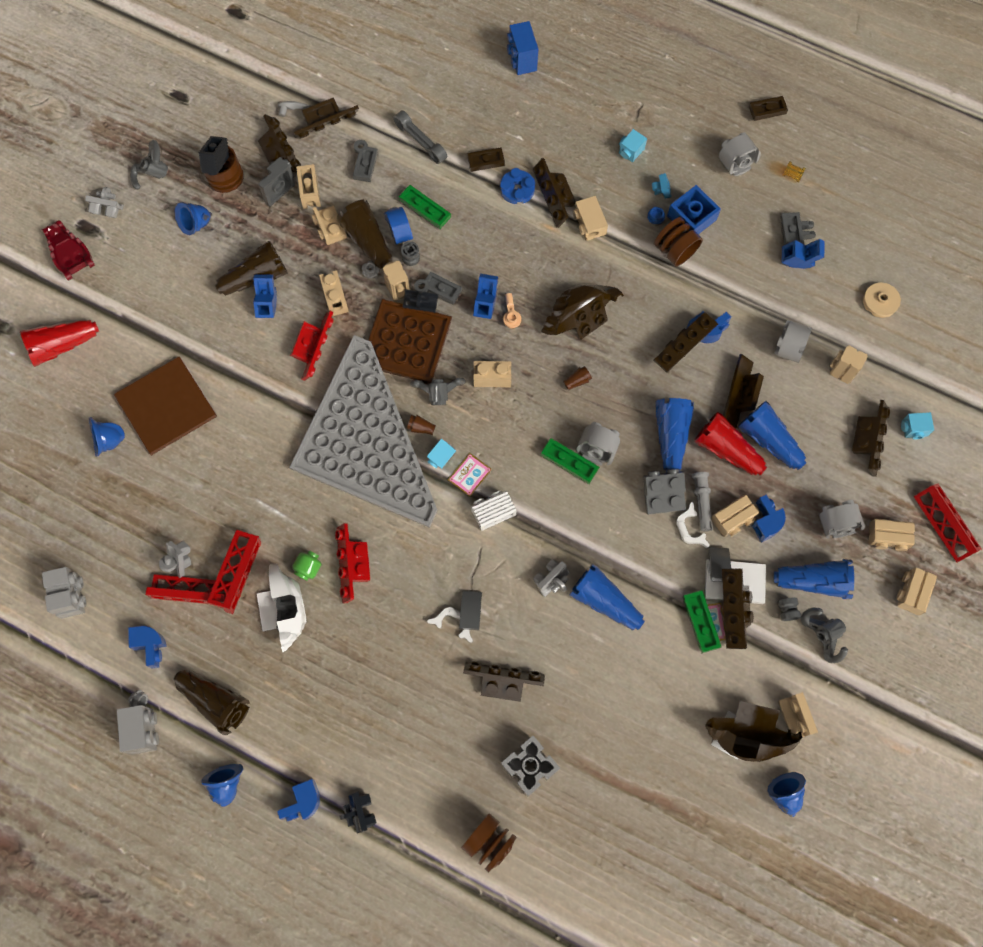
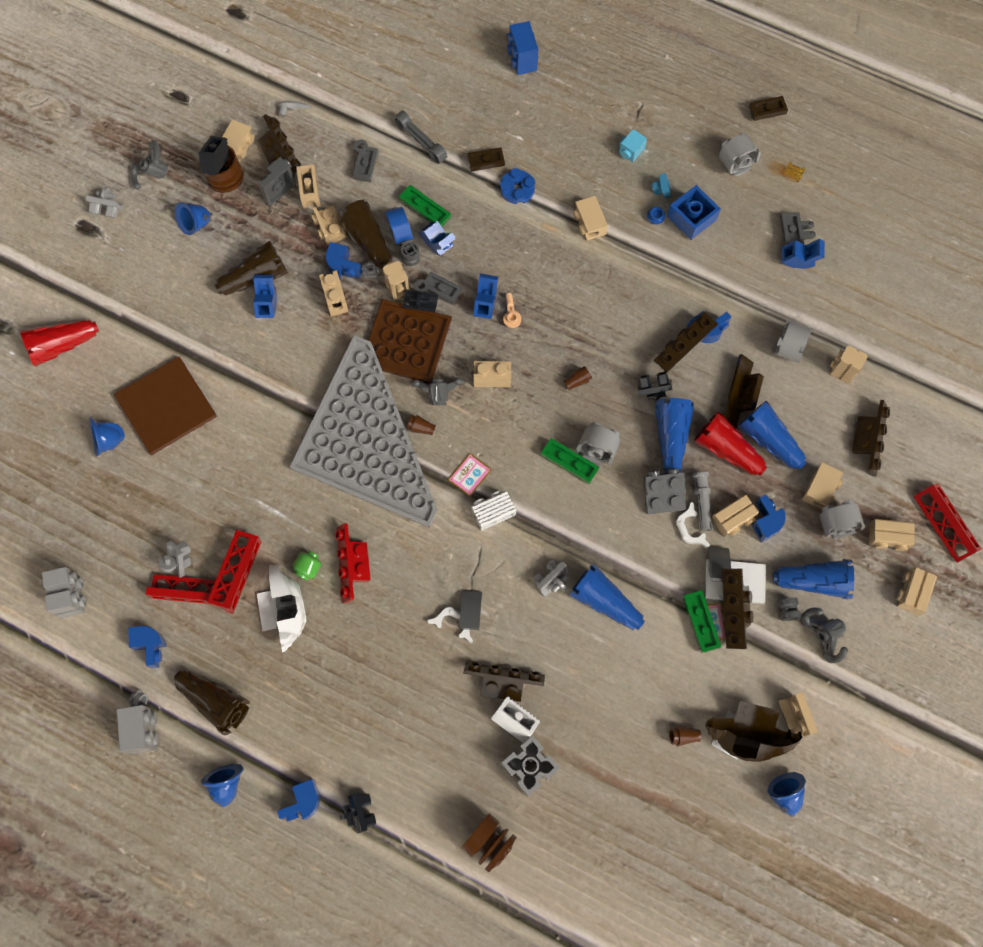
dark red animal [42,220,95,281] -> none
red bracket [290,311,334,381] -> none
dark brown bracket [293,97,359,139] -> none
medium azure brick [427,438,456,469] -> none
dark brown bracket [533,158,576,228] -> none
dark brown animal [541,284,624,340] -> none
reddish brown wheel [654,217,703,267] -> none
tan plate [863,282,901,318] -> none
medium azure brick [901,412,934,440] -> none
none -> tan brick [222,120,254,163]
none -> blue brick [326,242,362,280]
none -> brick [418,221,456,256]
none -> white brick [491,697,540,744]
none -> black hips [638,371,672,402]
none -> reddish brown cone [669,726,701,747]
none -> tan brick [802,462,843,510]

